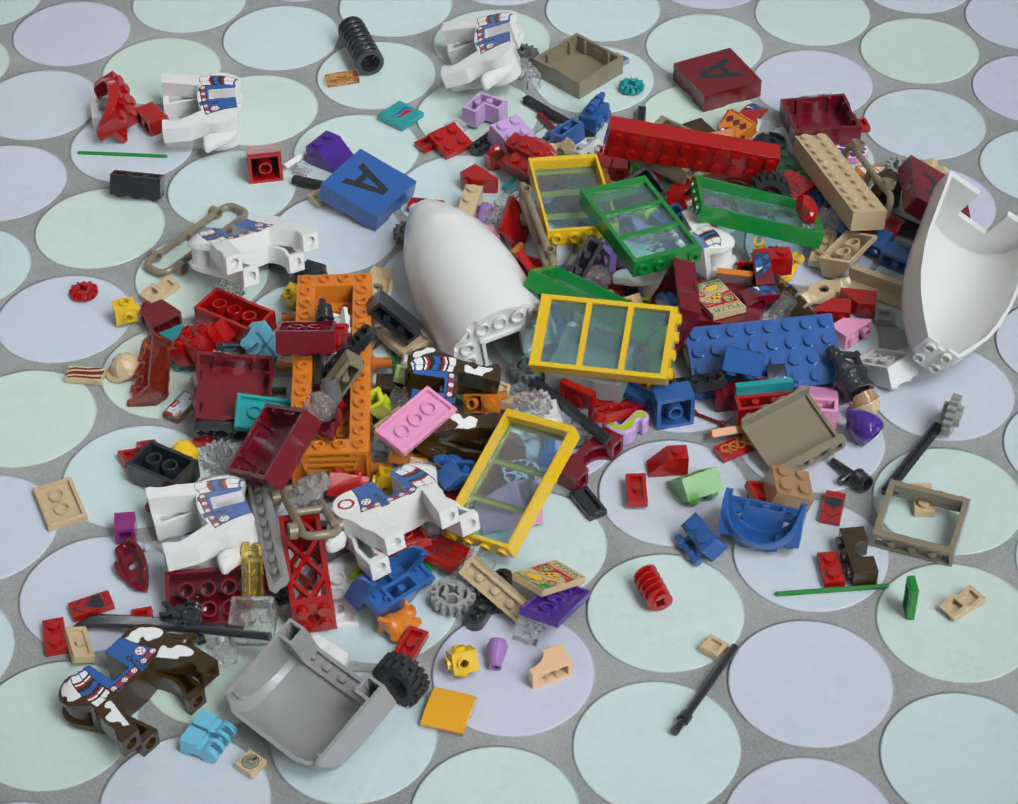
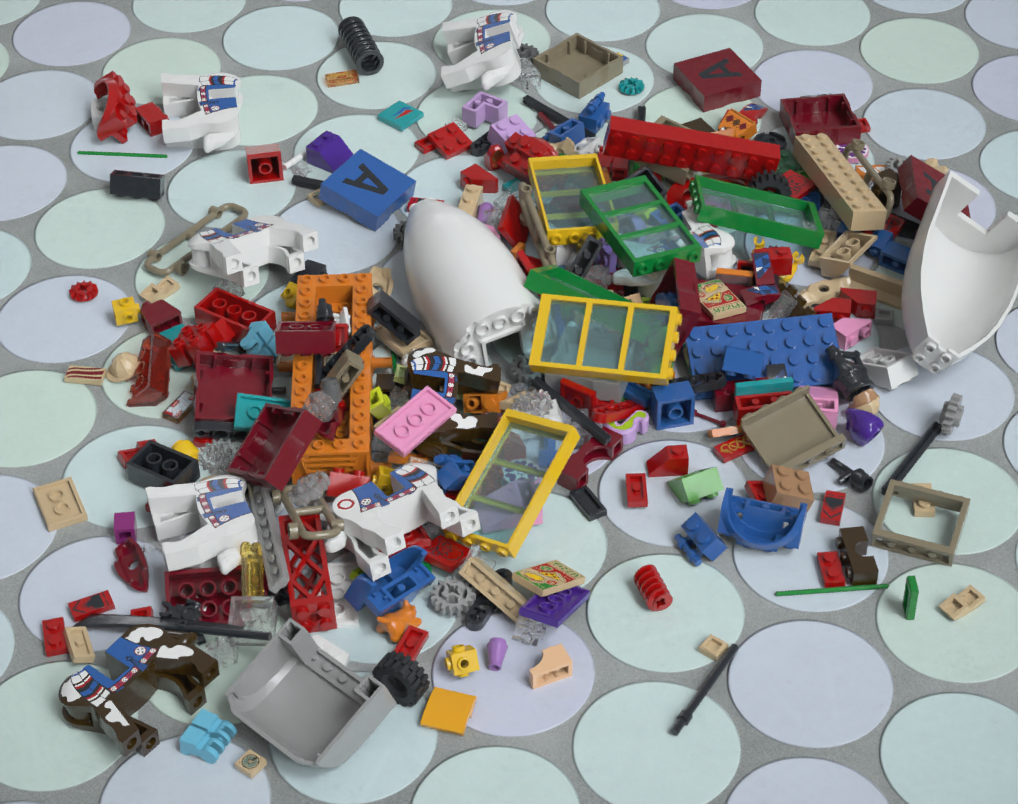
red rock [795,195,818,225] -> none

